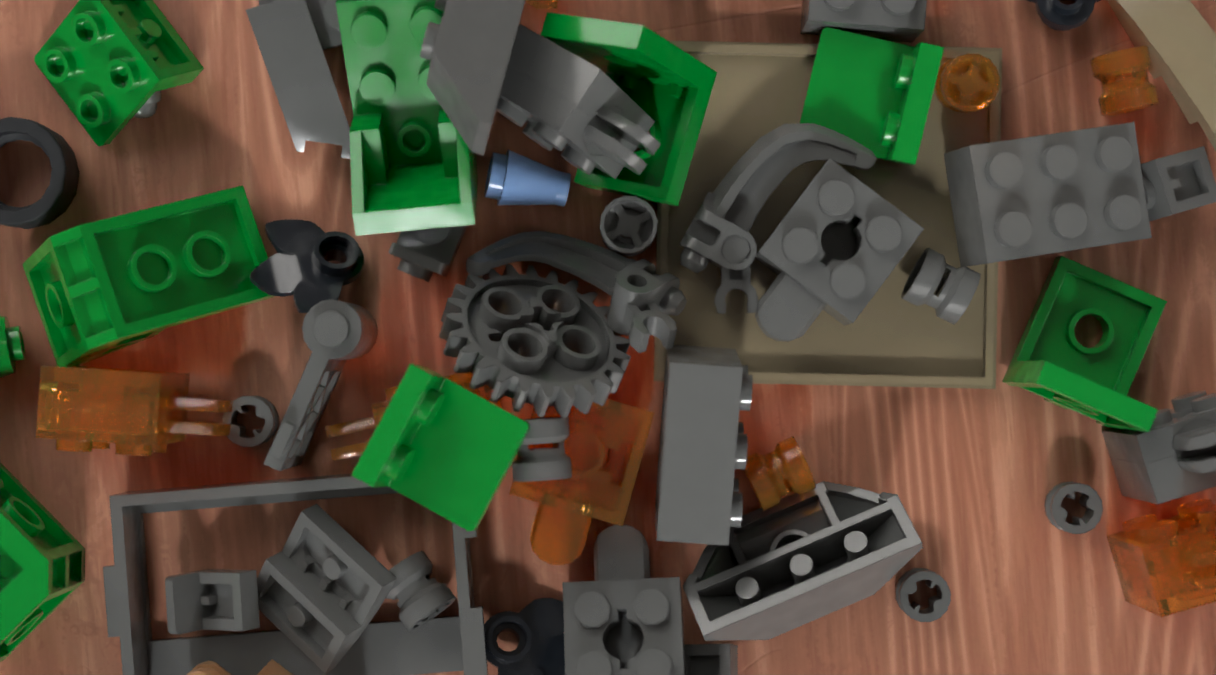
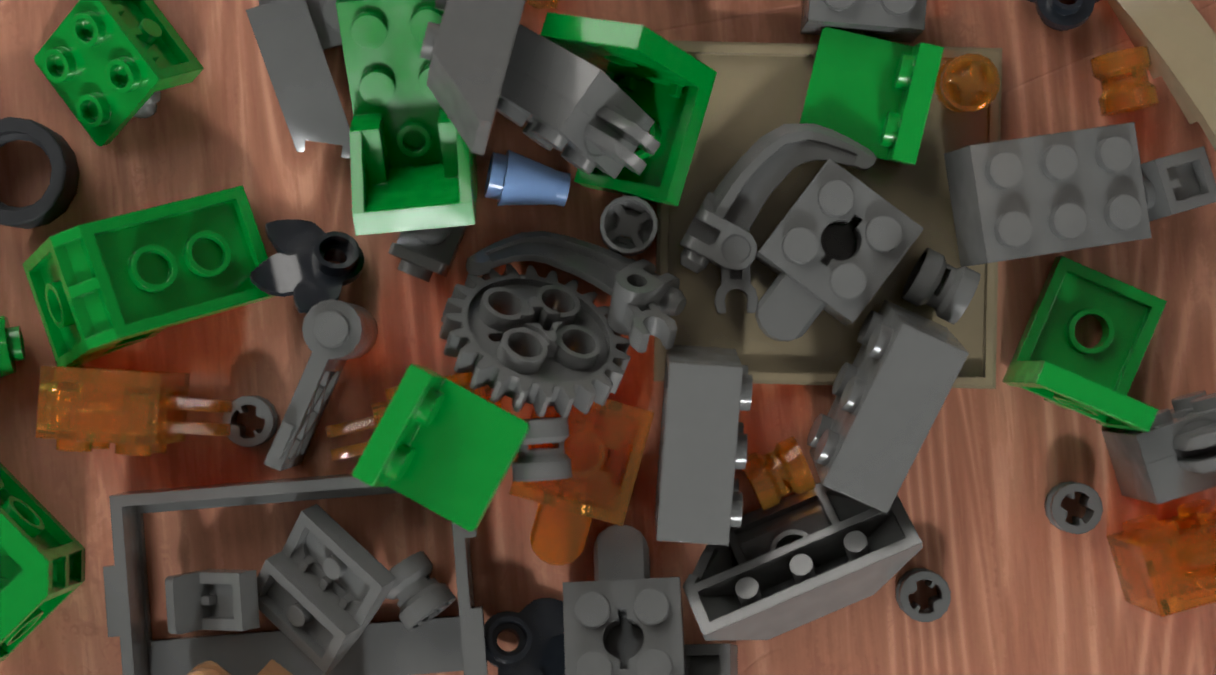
none -> dark grey brick [807,300,969,513]

